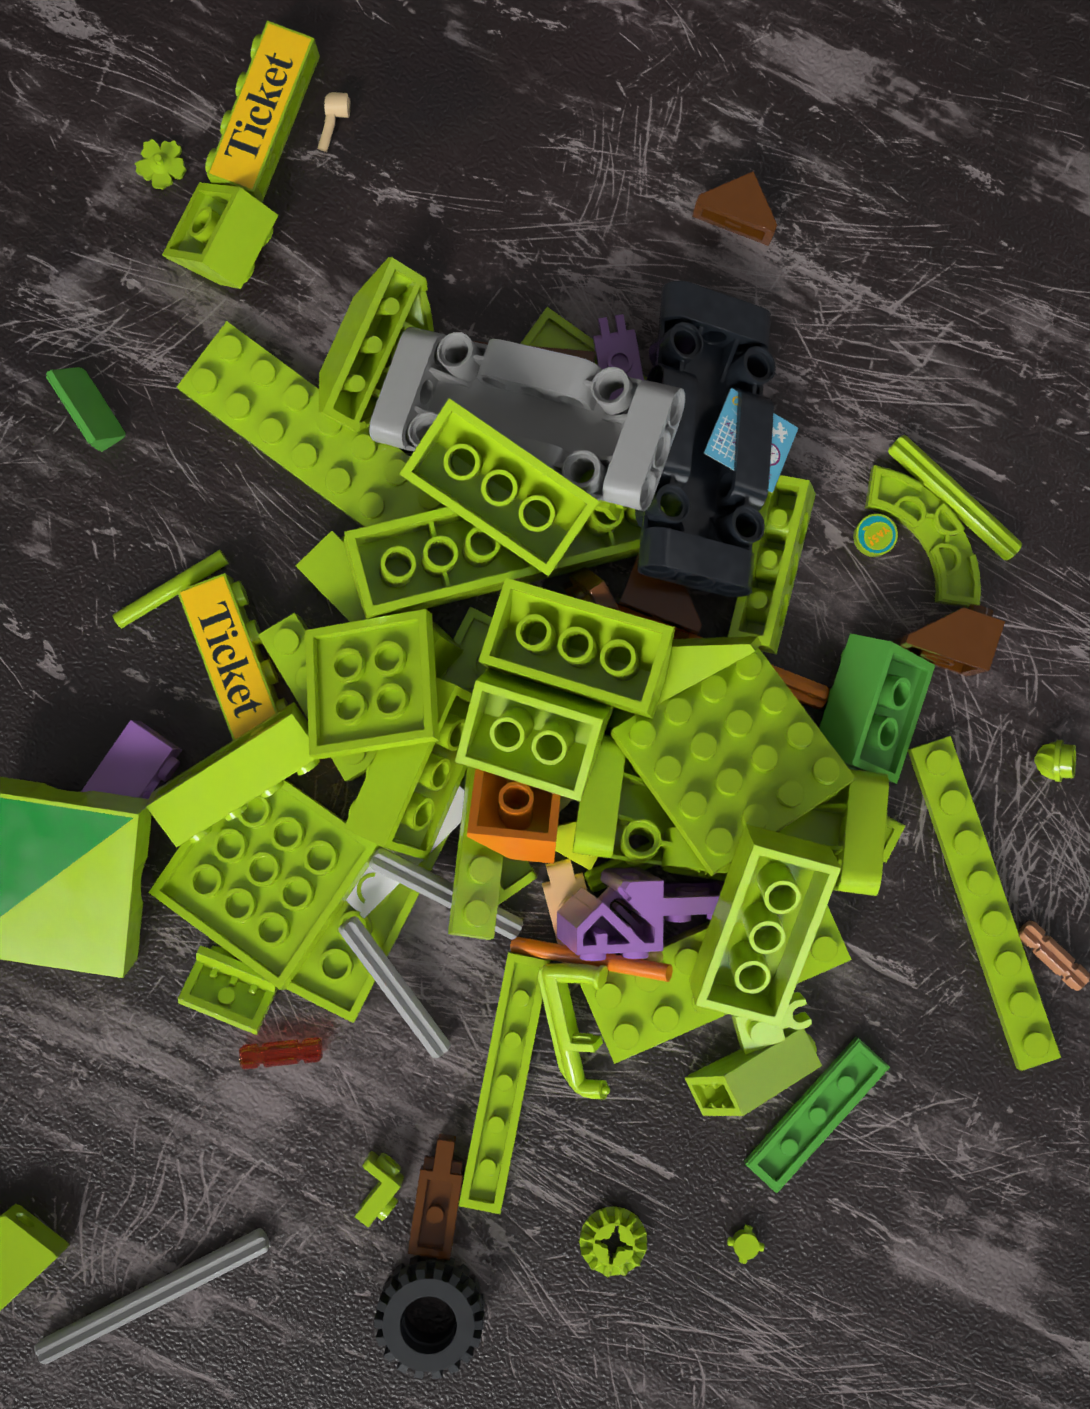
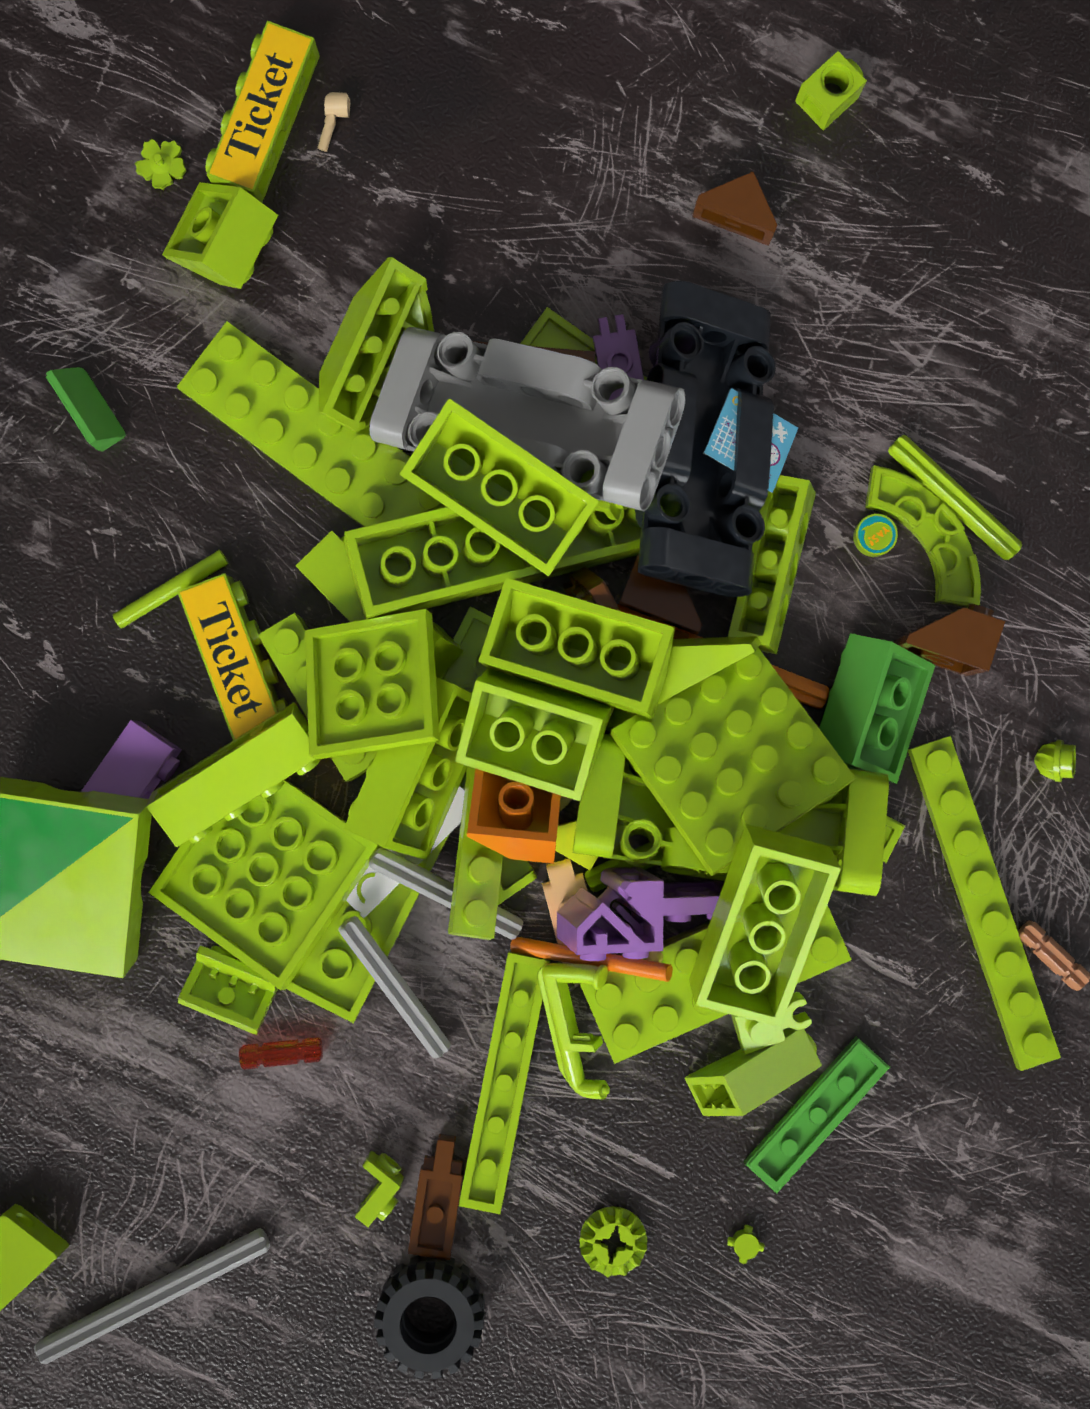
none -> lime brick [795,51,867,131]

